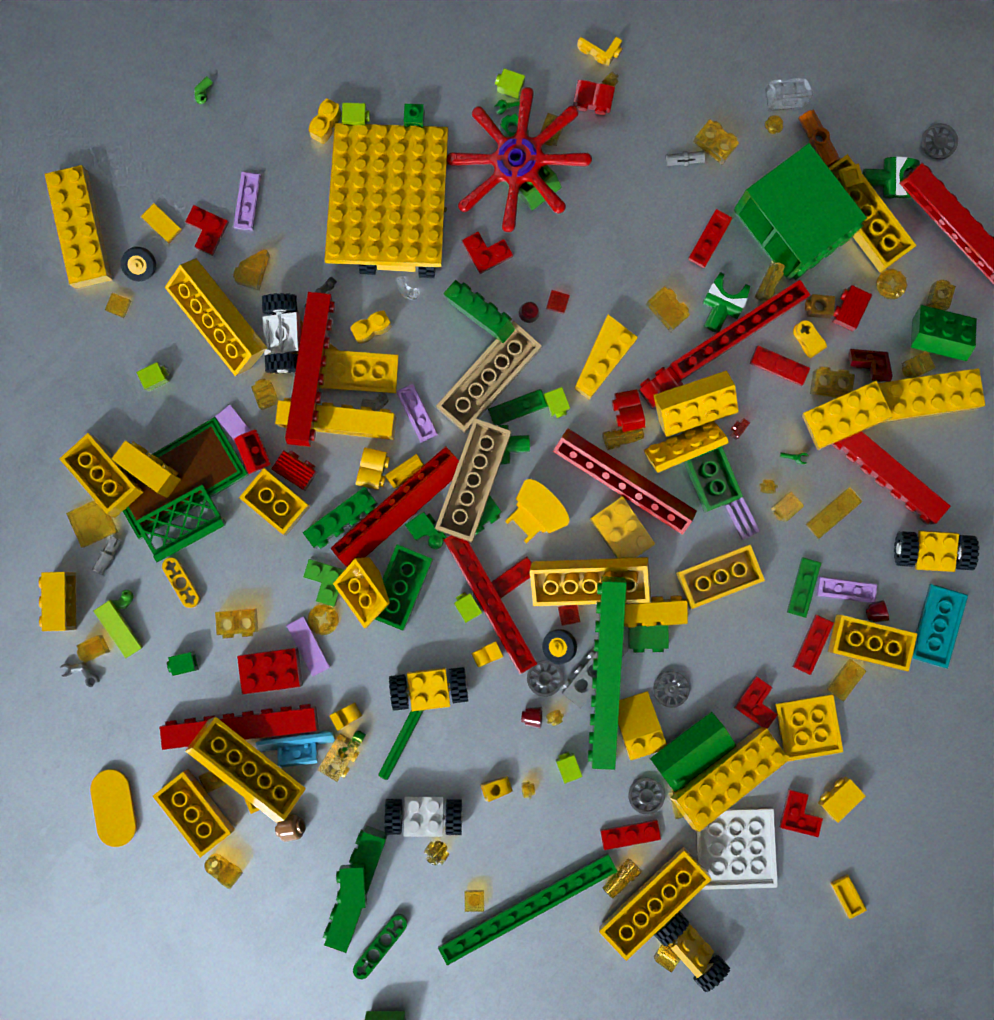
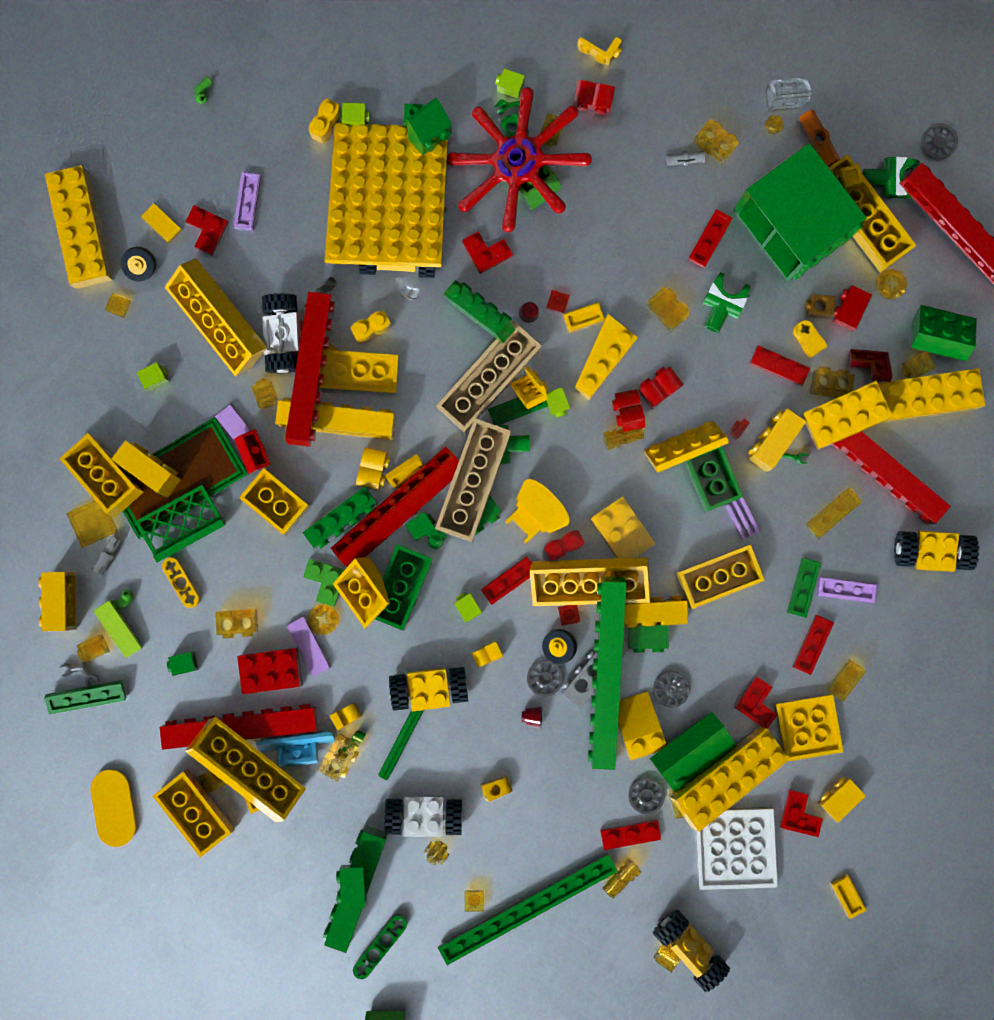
clear yellow piece [204,853,243,889] -> none
clear yellow slope [233,249,270,291] -> none
red brick [271,450,318,491] -> none
medium nougat head [275,814,306,842] -> none
clear arm [361,393,389,411] -> none
lavender tile [396,383,438,443] -> none
red plate [444,535,537,674] -> none
clear yellow plate [521,780,535,800] -> none
clear yellow plate [546,710,564,726] -> none
red brick [553,428,697,535] -> none
lime brick [556,751,583,784] -> none
yellow brick [599,847,712,961] -> none
clear yellow plate [602,71,619,86] -> none
yellow brick [654,370,739,437] -> none
red brick [669,280,810,381] -> none
clear yellow plate [755,262,785,301] -> none
clear yellow plate [759,480,778,494] -> none
clear yellow brick [771,492,804,522] -> none
yellow brick [828,615,917,672] -> none
dark red hat [866,600,889,622] -> none
teal tile [912,584,968,669] -> none
clear yellow brick [926,280,956,310] -> none
none -> green plate [44,680,127,715]
none -> green slope [406,97,452,155]
none -> yellow bracket [510,366,548,409]
none -> red brick [544,530,585,561]
none -> yellow tile [563,302,605,333]
none -> yellow brick [748,408,806,472]

